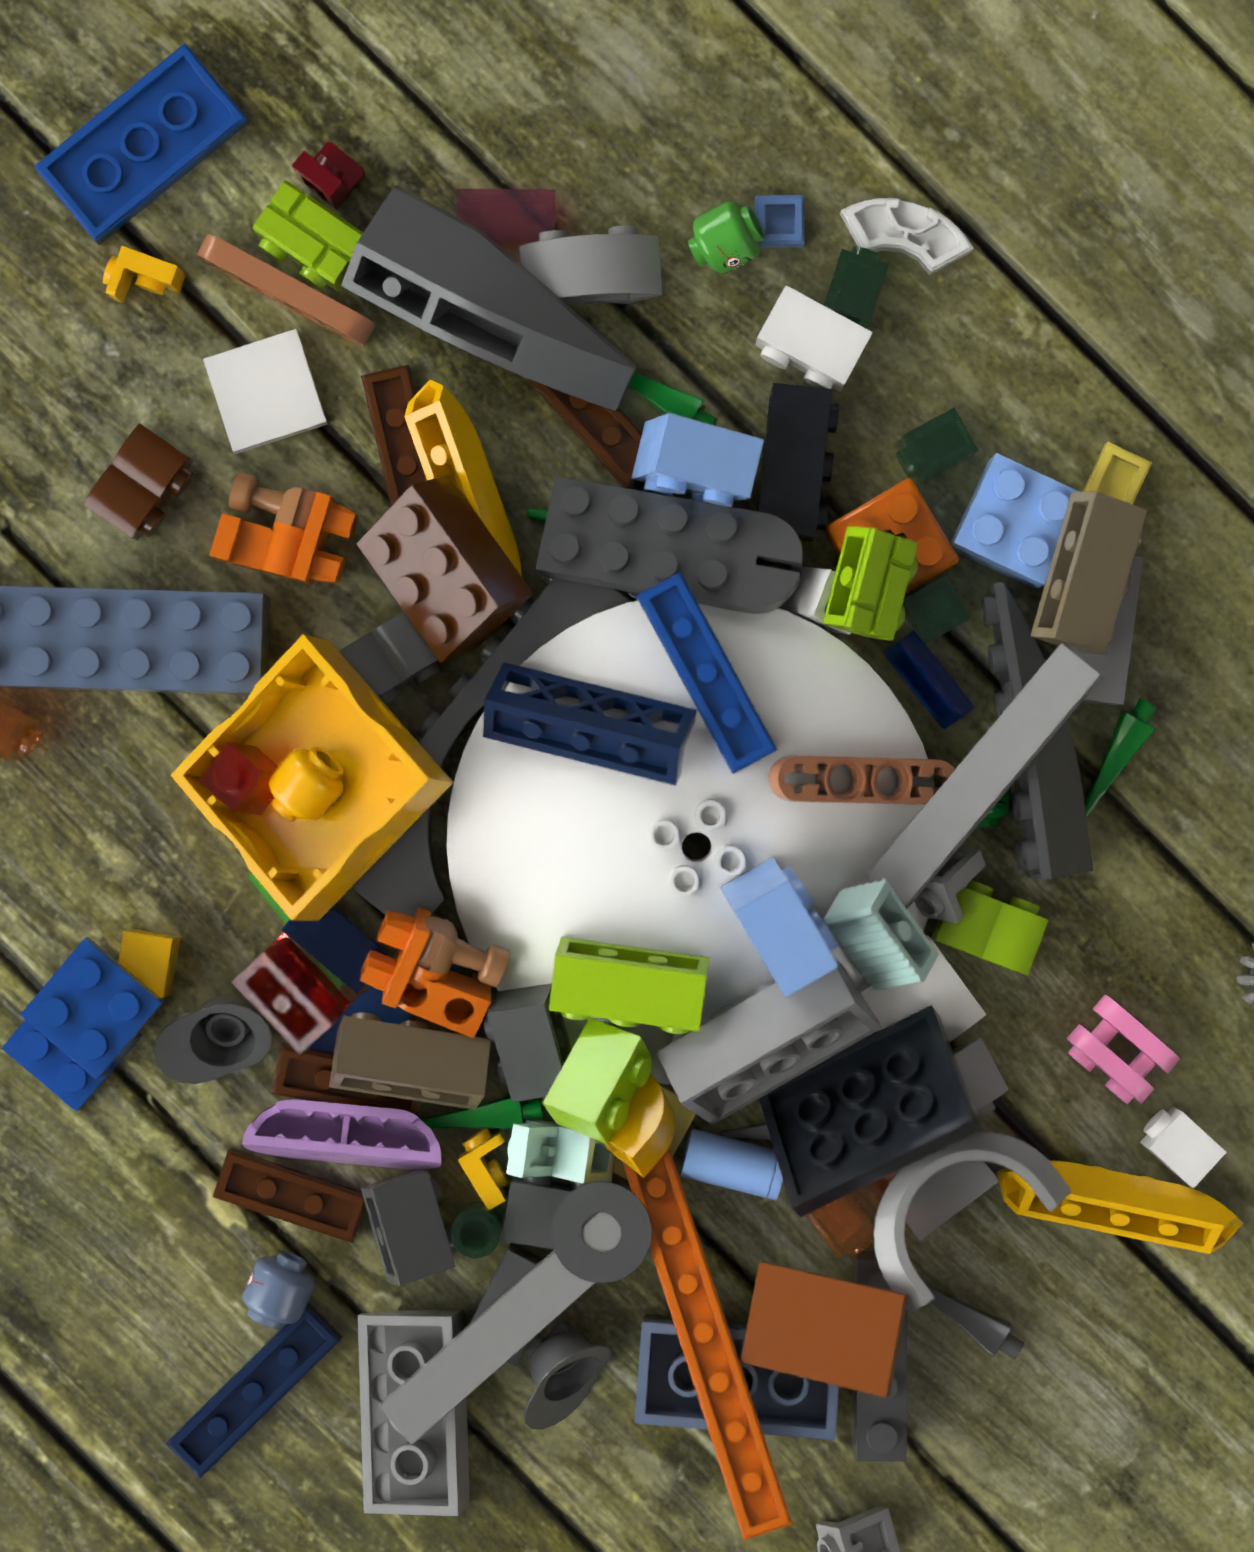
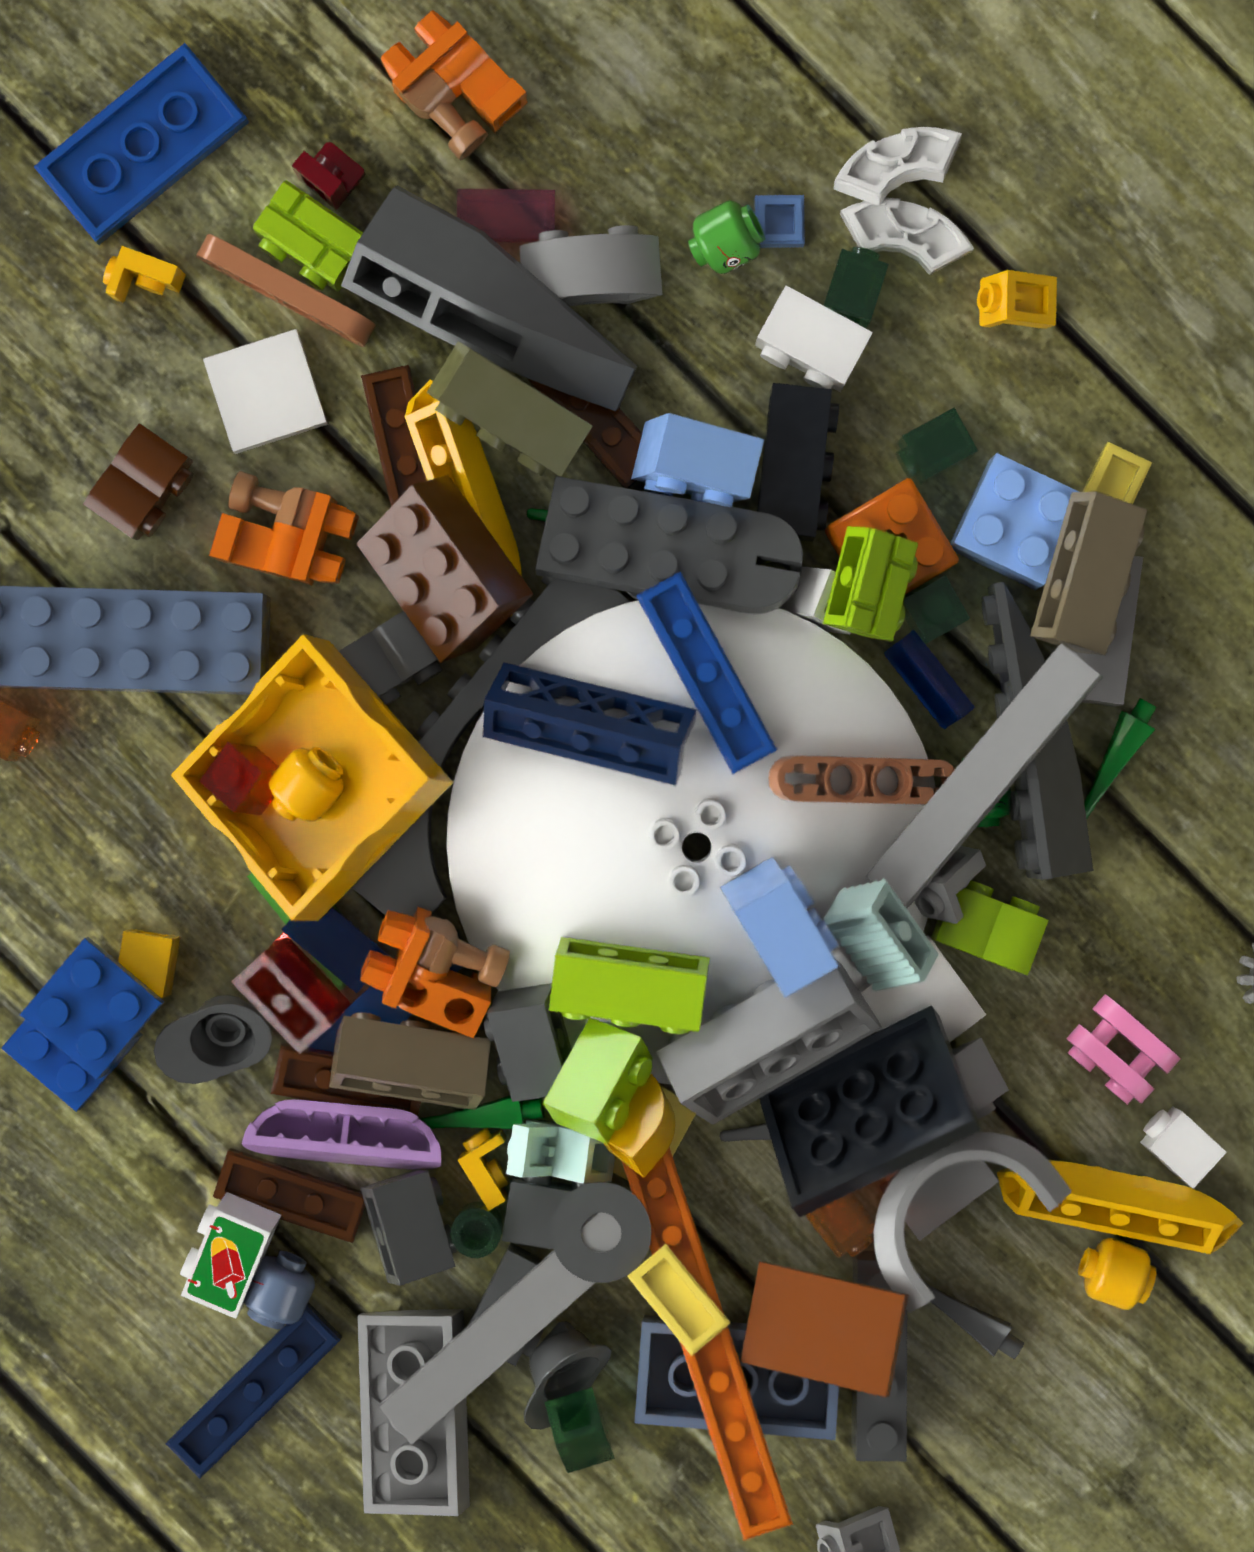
green piece [629,373,718,426] -> none
light blue pin [680,1128,783,1201] -> none
none -> brick [180,1192,281,1319]
none -> orange hips [381,10,527,160]
none -> olive brick [427,341,592,476]
none -> clear green brick [545,1387,615,1474]
none -> light yellow tile [627,1244,731,1356]
none -> white tile [834,127,962,206]
none -> yellow bracket [977,270,1057,329]
none -> yellow head [1078,1238,1156,1310]

